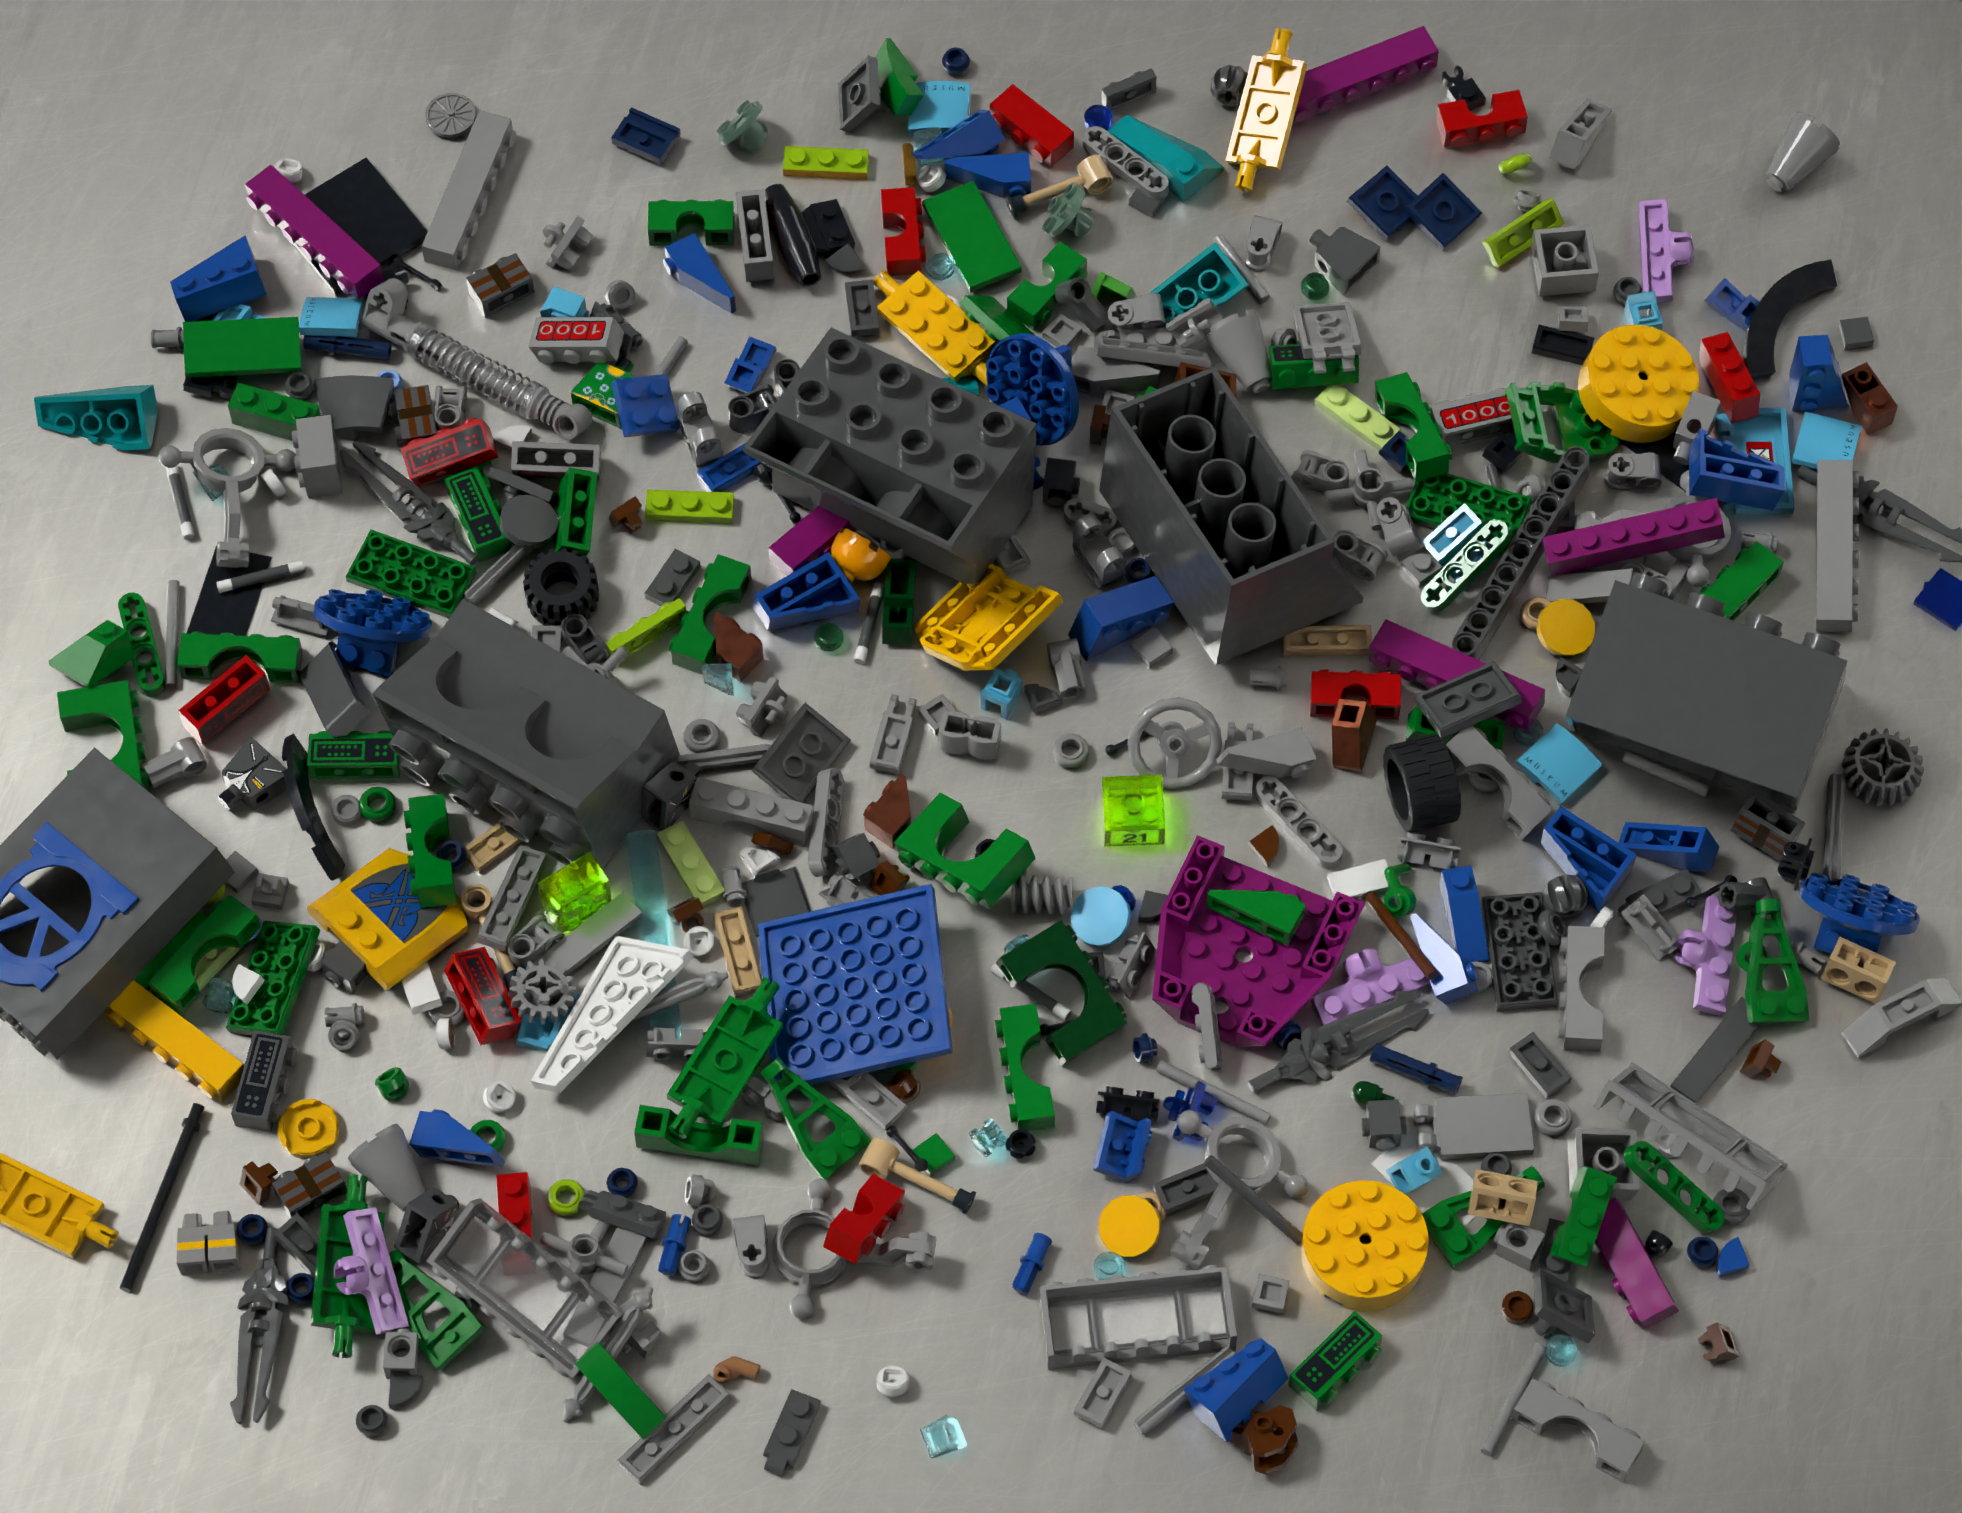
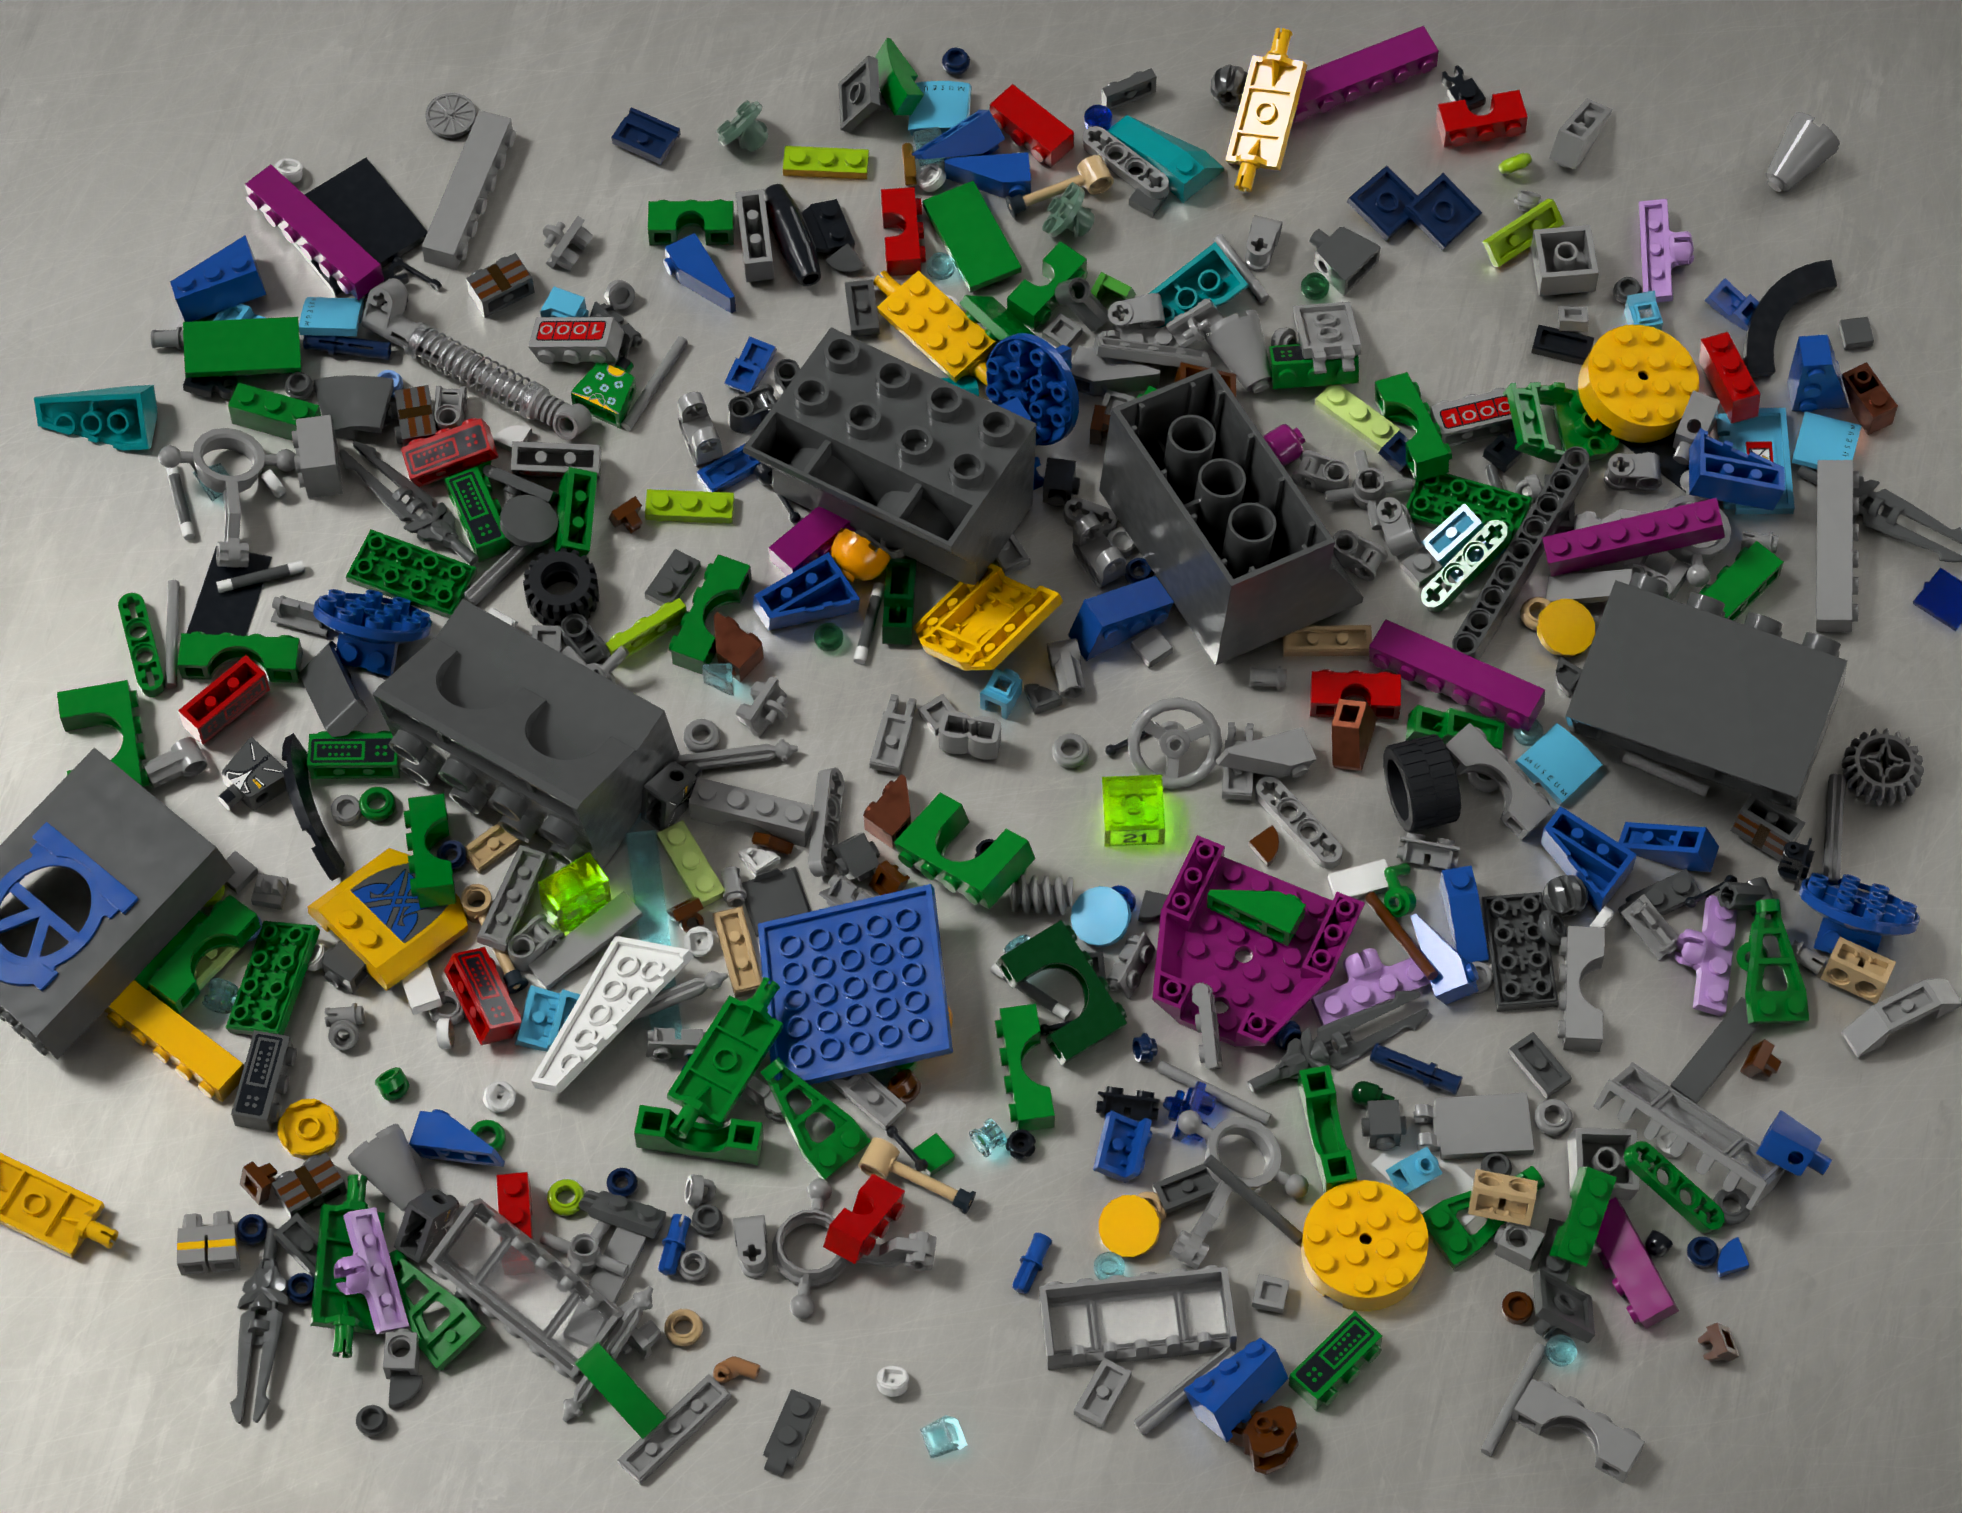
green slope [49,620,133,688] -> none
black bar [119,1103,205,1292] -> none
white tile [232,964,265,1005] -> none
light grey gear [508,959,576,1025] -> none
blue plate [611,374,680,437] -> none
dark grey tile [751,702,851,803] -> none
dark grey tile [1414,661,1522,738] -> none
none -> tan piece [664,1309,703,1347]
none -> magenta head [1263,424,1306,467]
none -> green arch [1297,1065,1357,1193]
none -> blue torso [1756,1110,1832,1176]

